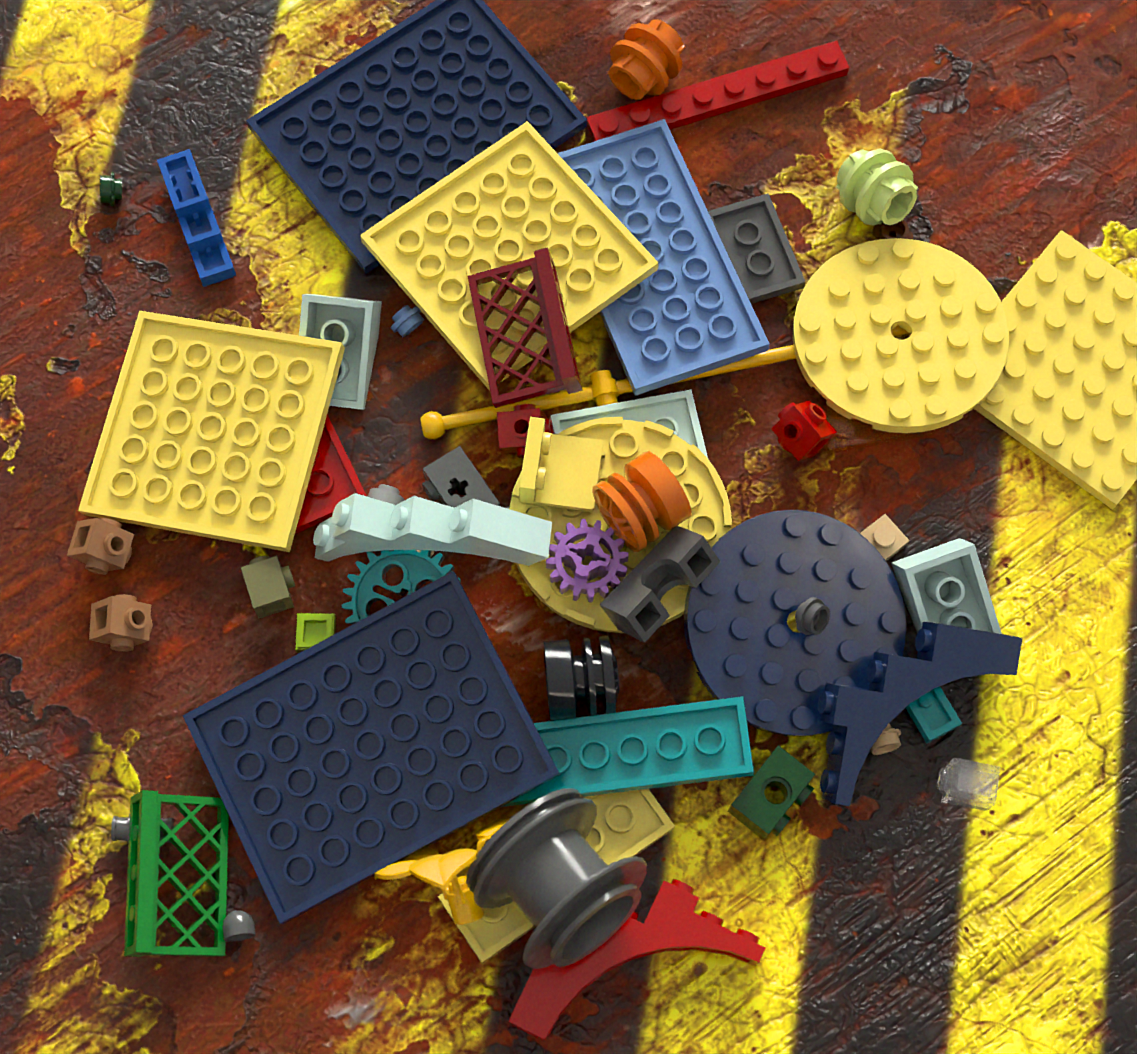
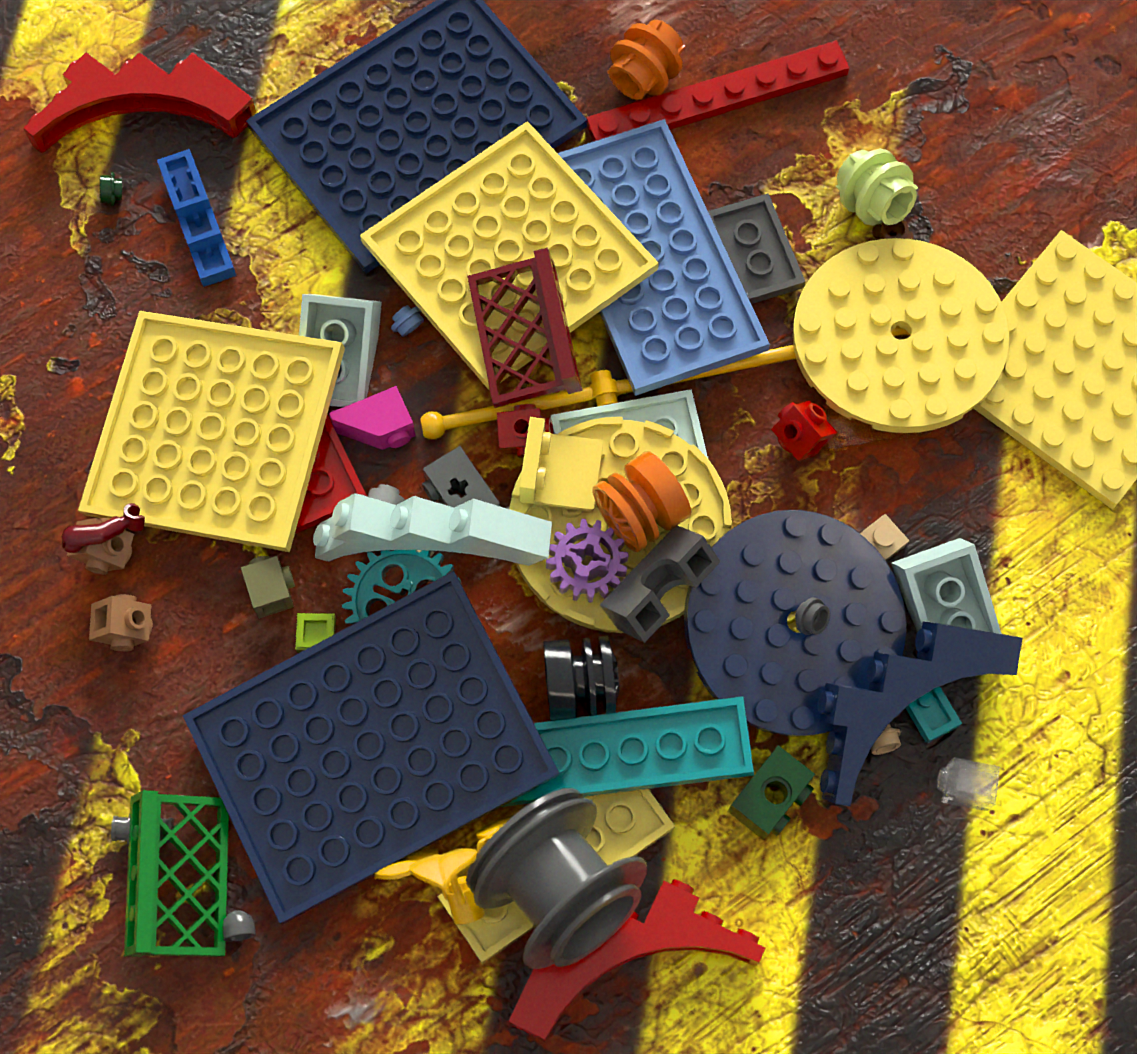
none -> red arch [23,52,257,153]
none -> dark red arm [62,503,145,553]
none -> dark pink slope [329,386,416,450]

